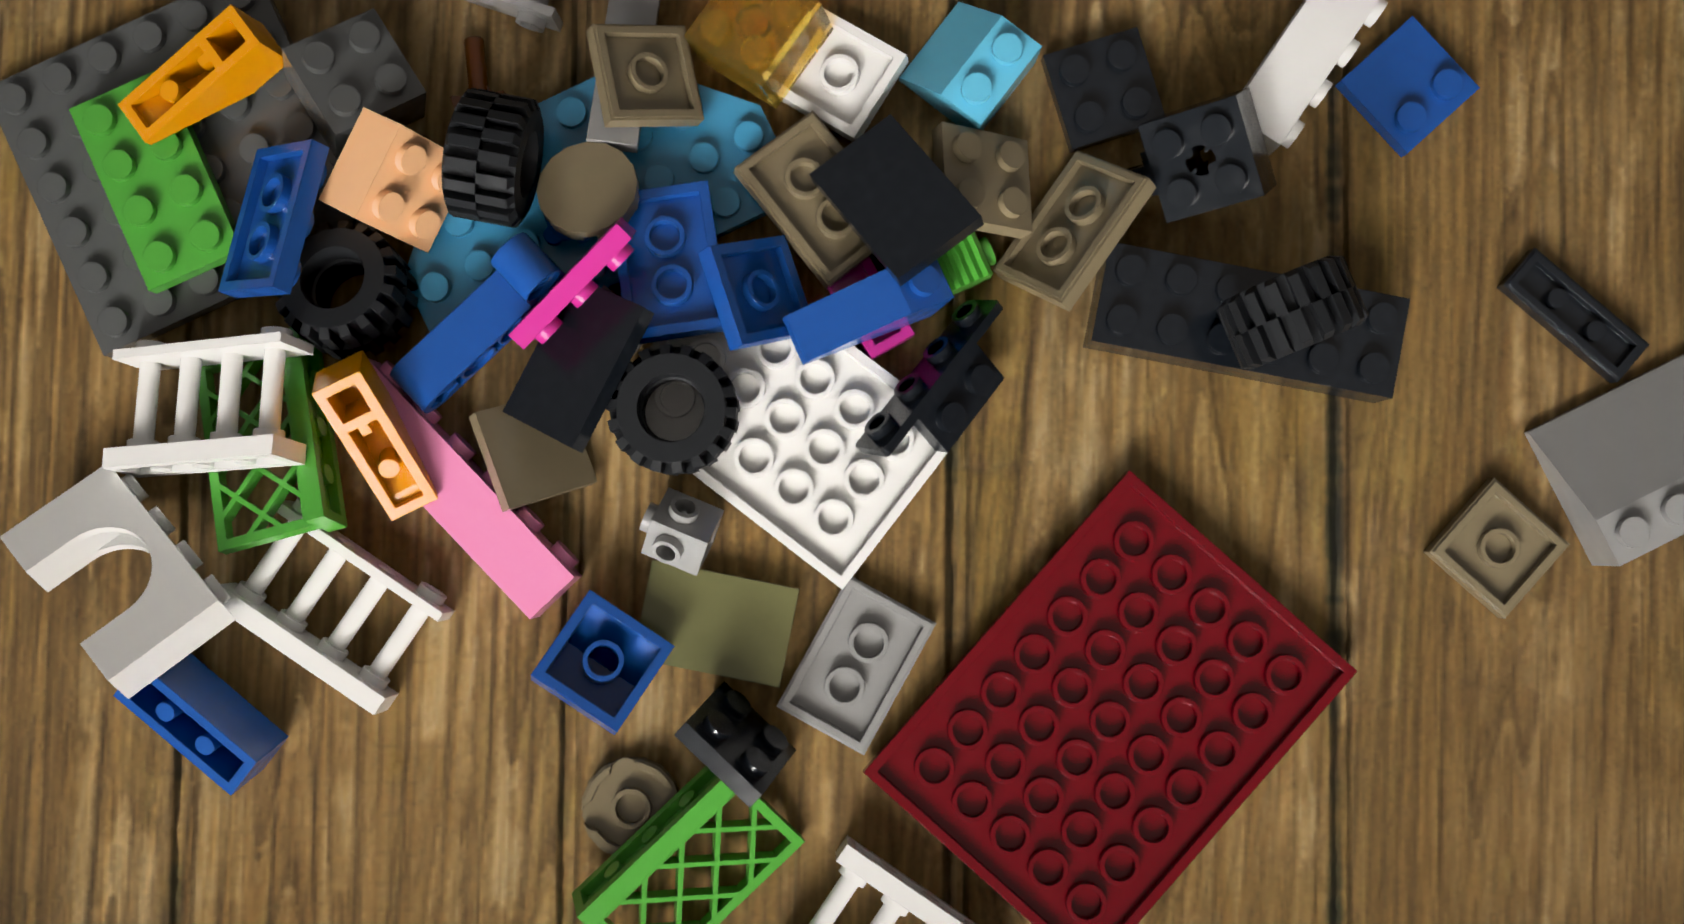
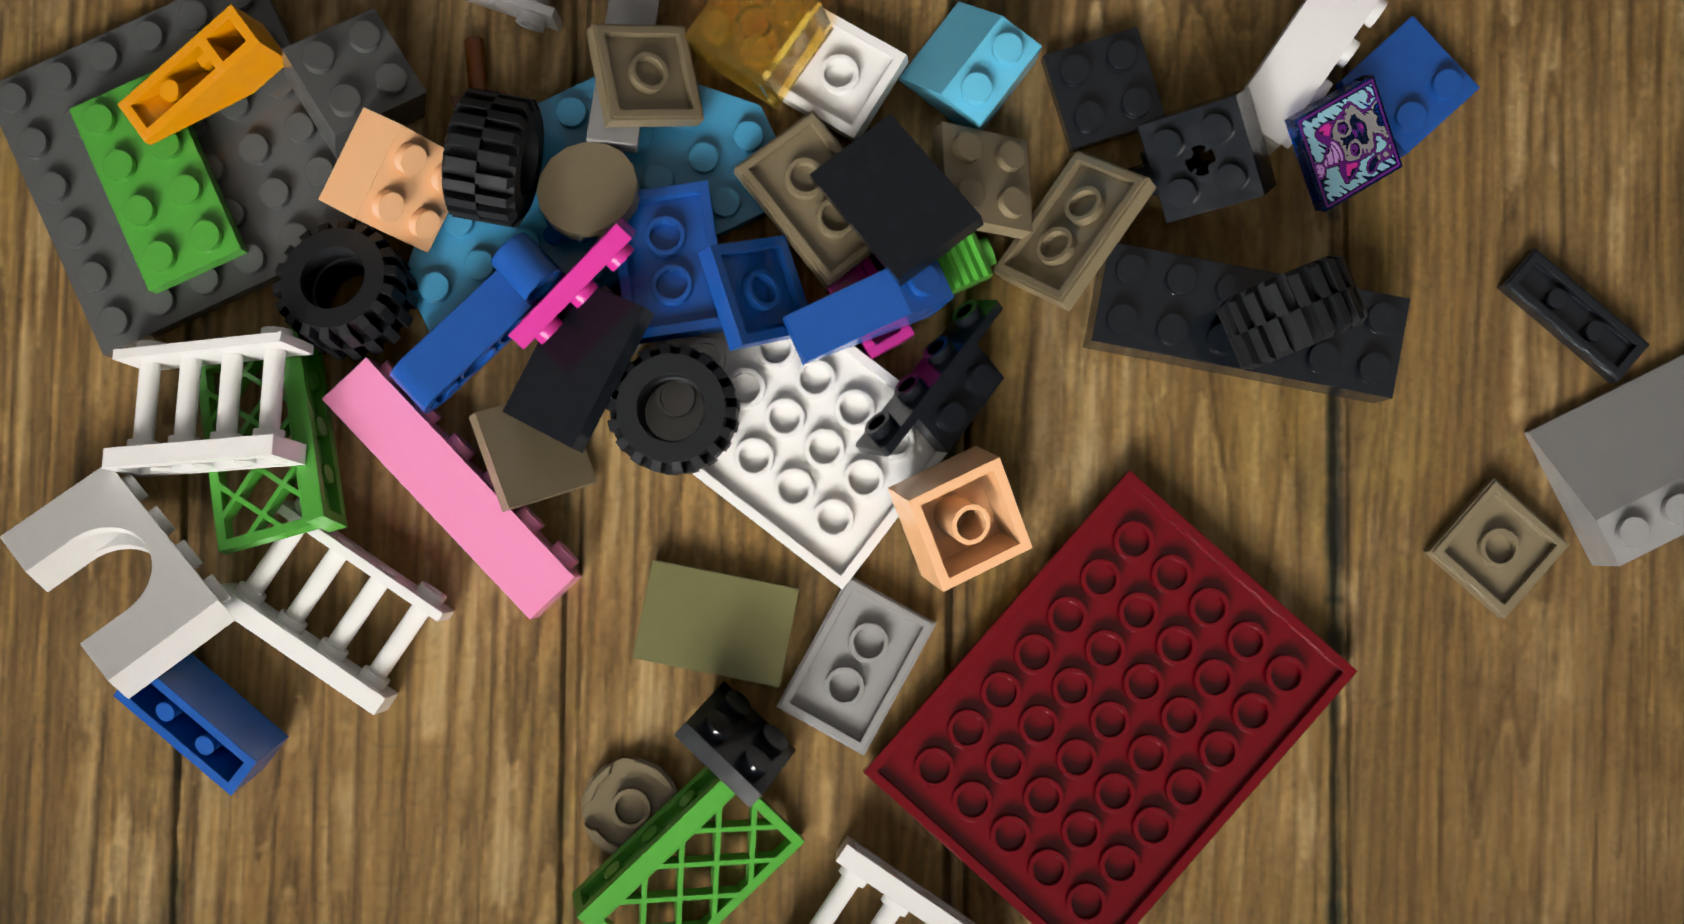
blue plate [218,139,330,298] -> none
light orange slope [311,350,438,521] -> none
blue slope [531,590,675,735] -> none
light grey brick [639,487,724,576] -> none
none -> light nougat brick [888,446,1032,592]
none -> tile [1284,75,1403,212]

